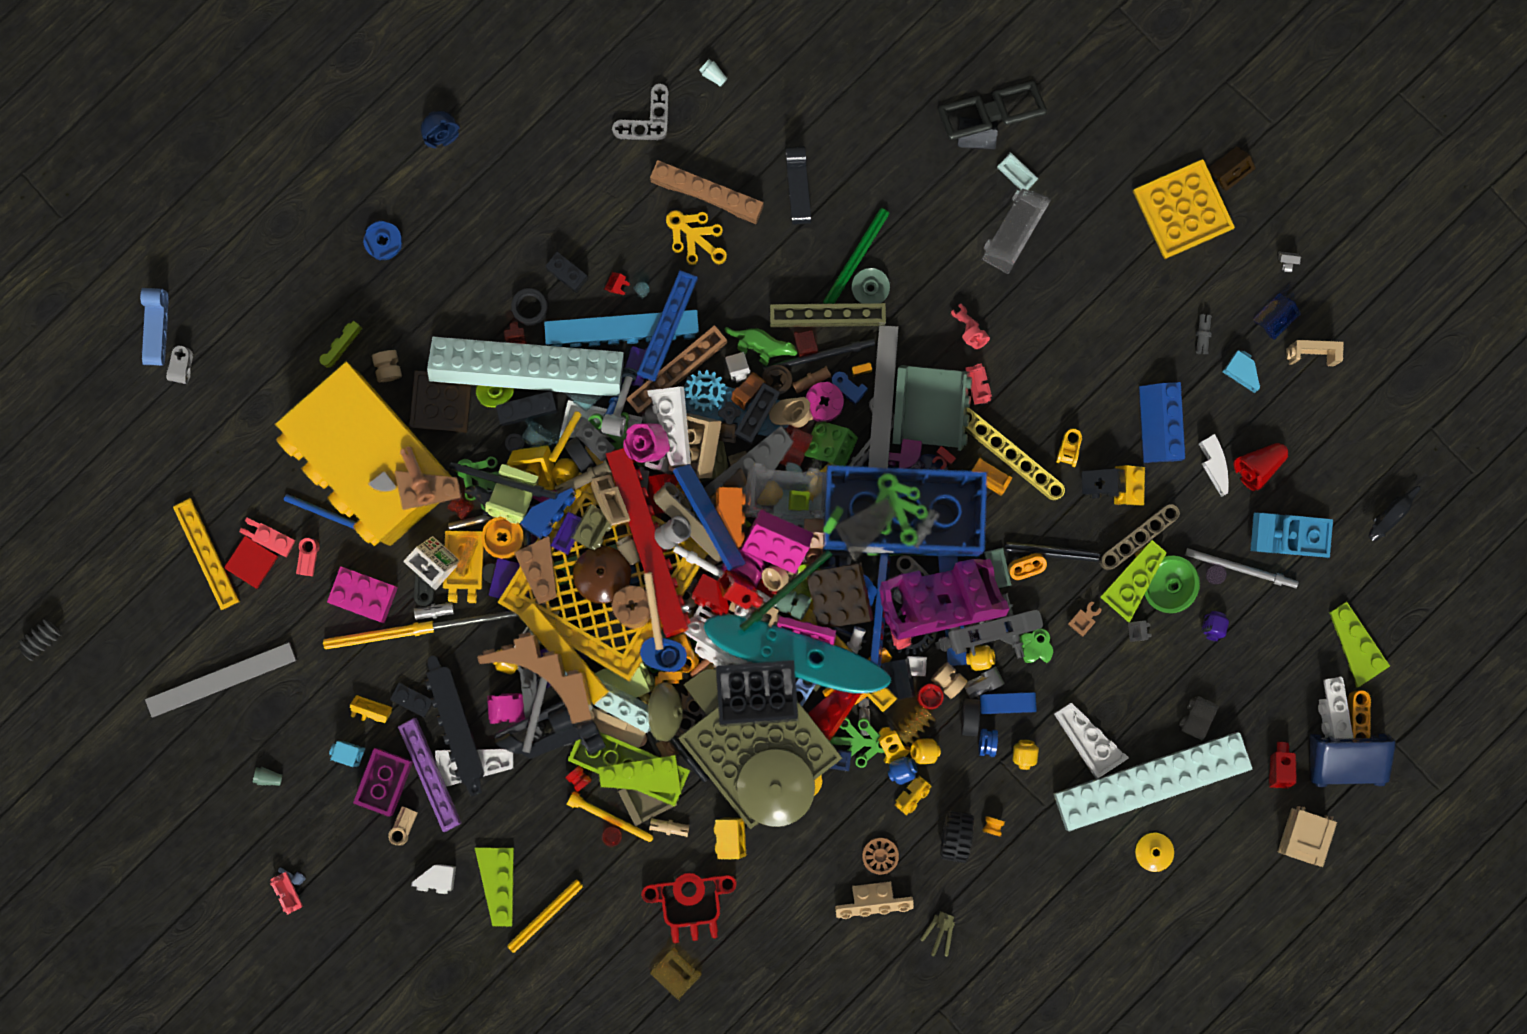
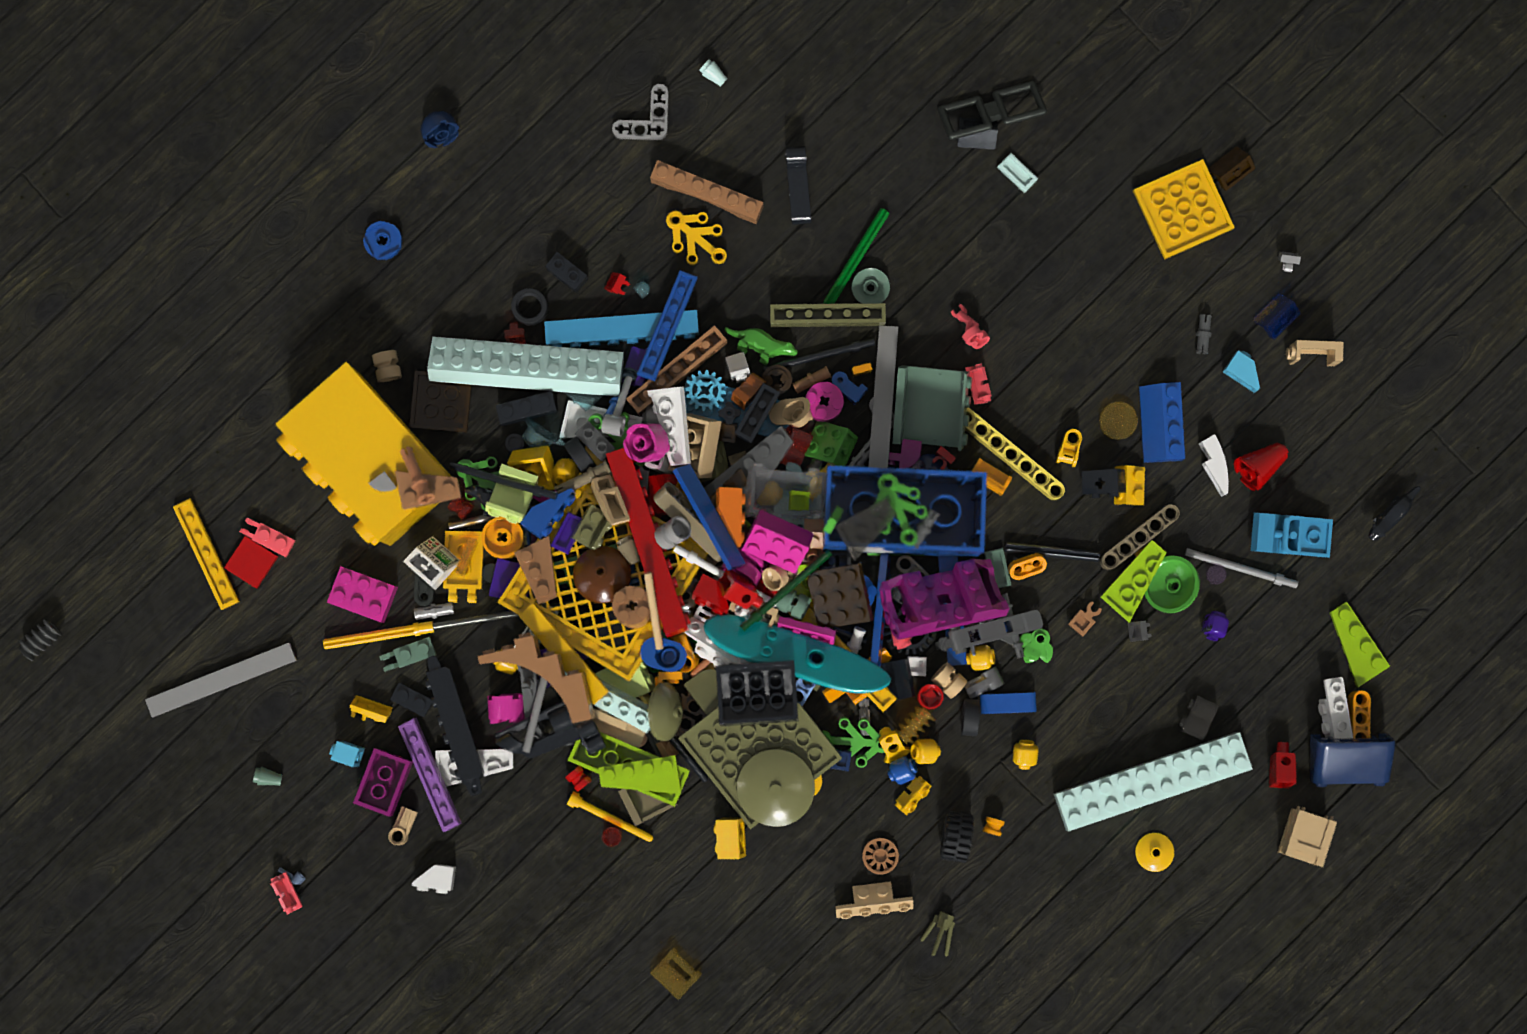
medium blue beam [141,288,169,366] -> none
light grey piece [167,346,193,384] -> none
blue bar [284,494,357,529] -> none
coral piece [296,538,320,576] -> none
lime plate [320,321,363,368] -> none
lime wing [475,847,514,926] -> none
lime dish [476,385,514,407] -> none
yellow axle [508,880,583,953] -> none
yellow bar [549,411,582,462] -> none
red piece [642,873,737,943] -> none
tan pin [649,818,690,837] -> none
clear red panel [794,331,818,357] -> none
red wing [808,690,862,740] -> none
blue wheel [979,729,998,757] -> none
clear windscreen [982,188,1051,274] -> none
white wing [1054,703,1129,779] -> none
none -> sand green hinge [379,637,436,672]
none -> clear yellow tile [1099,401,1138,440]

